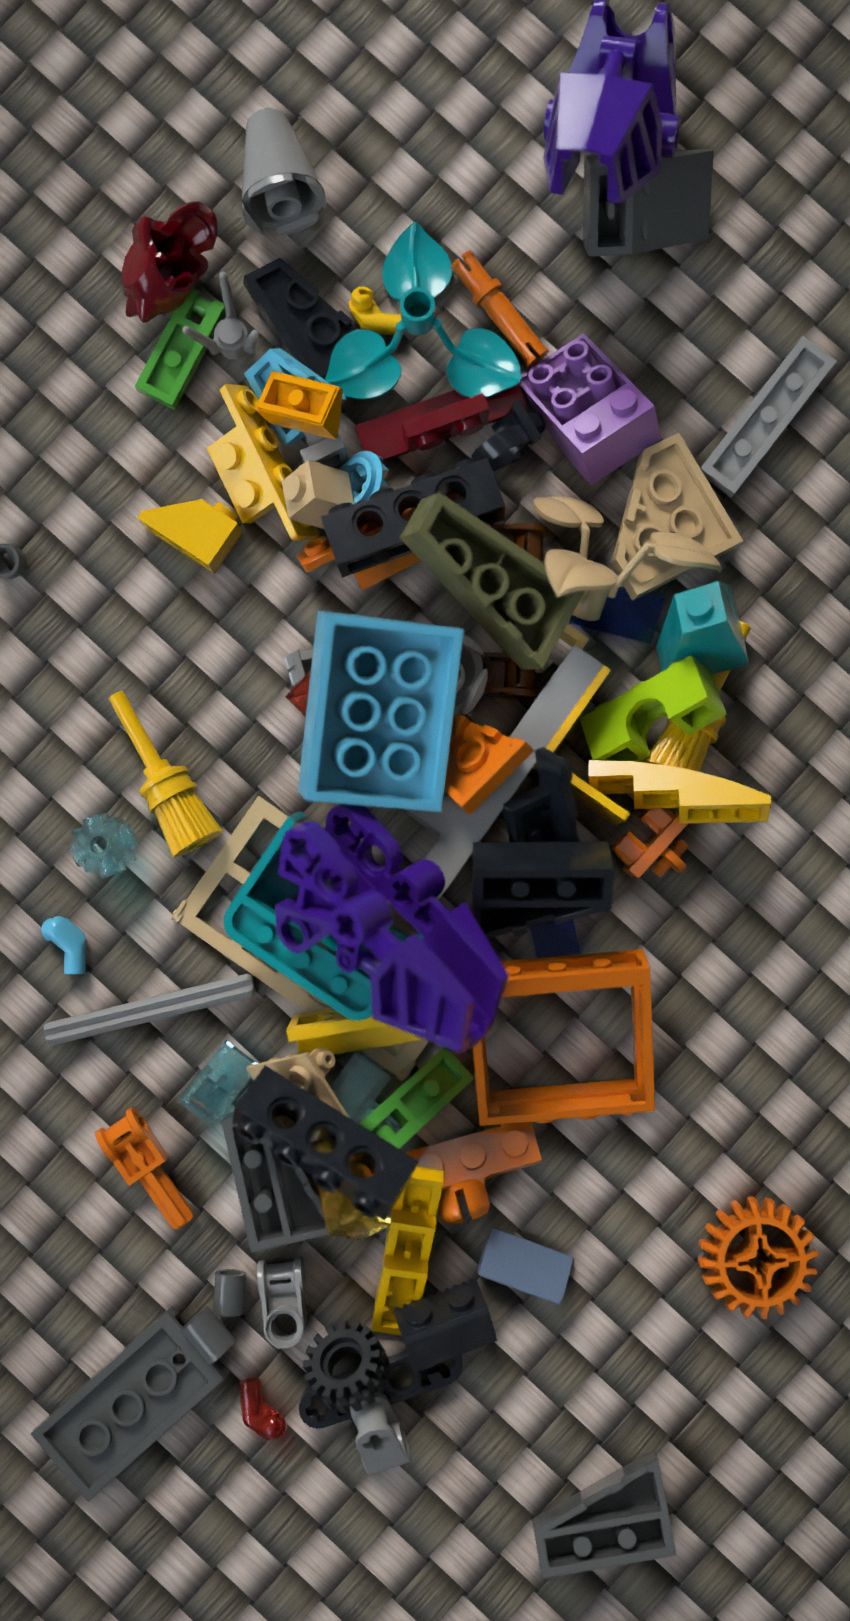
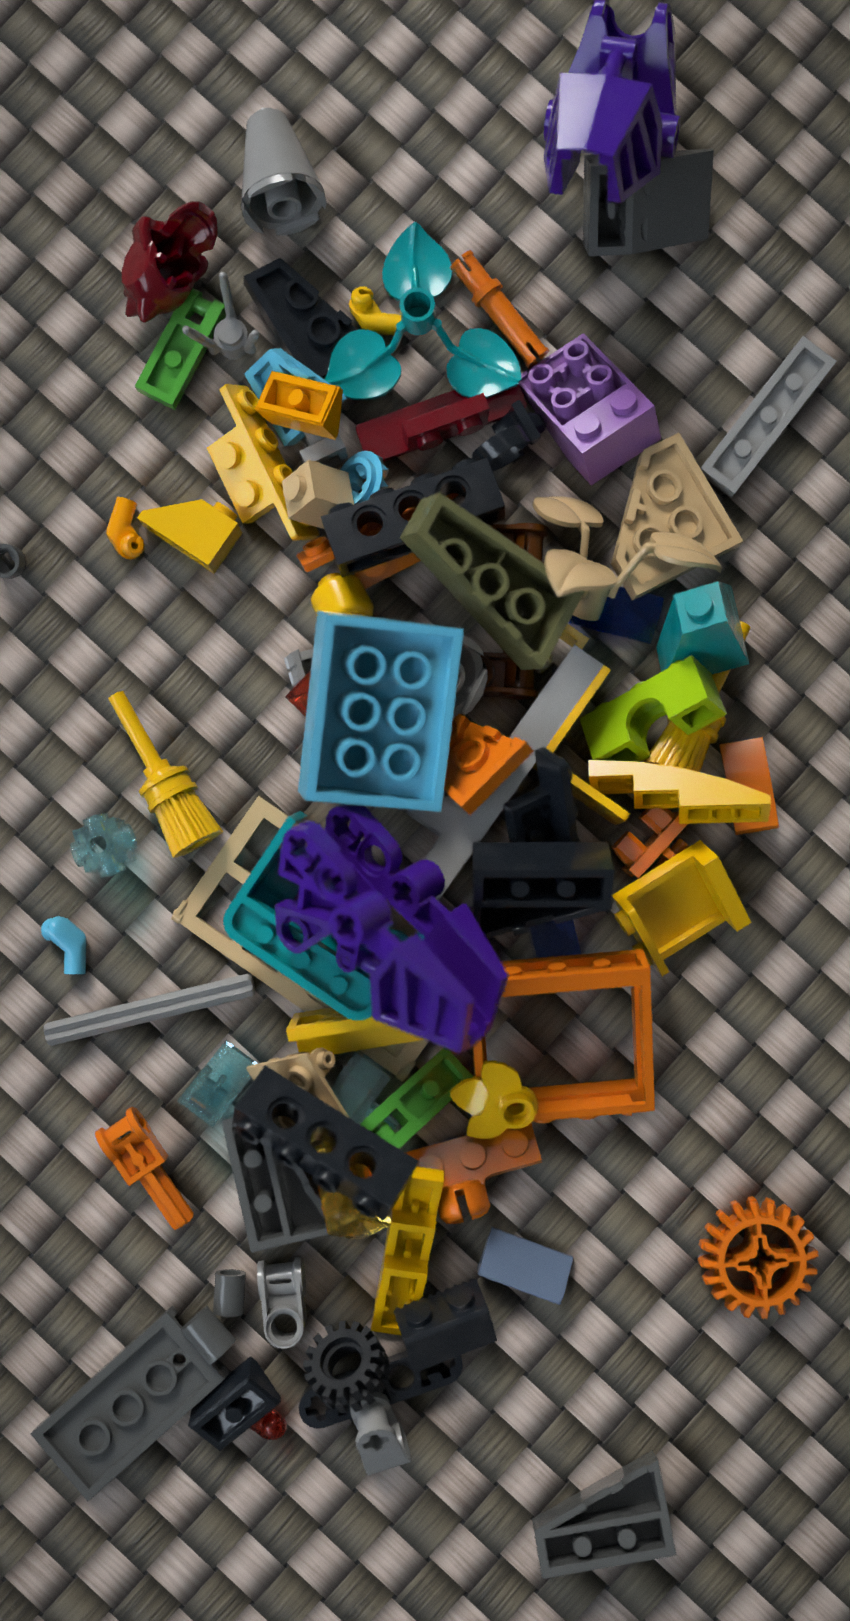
none -> light orange arm [106,497,145,560]
none -> black slope [188,1356,281,1451]
none -> yellow head [311,573,374,617]
none -> yellow plate [450,1060,538,1139]
none -> yellow panel [612,840,752,977]
none -> orange slope [720,737,779,835]

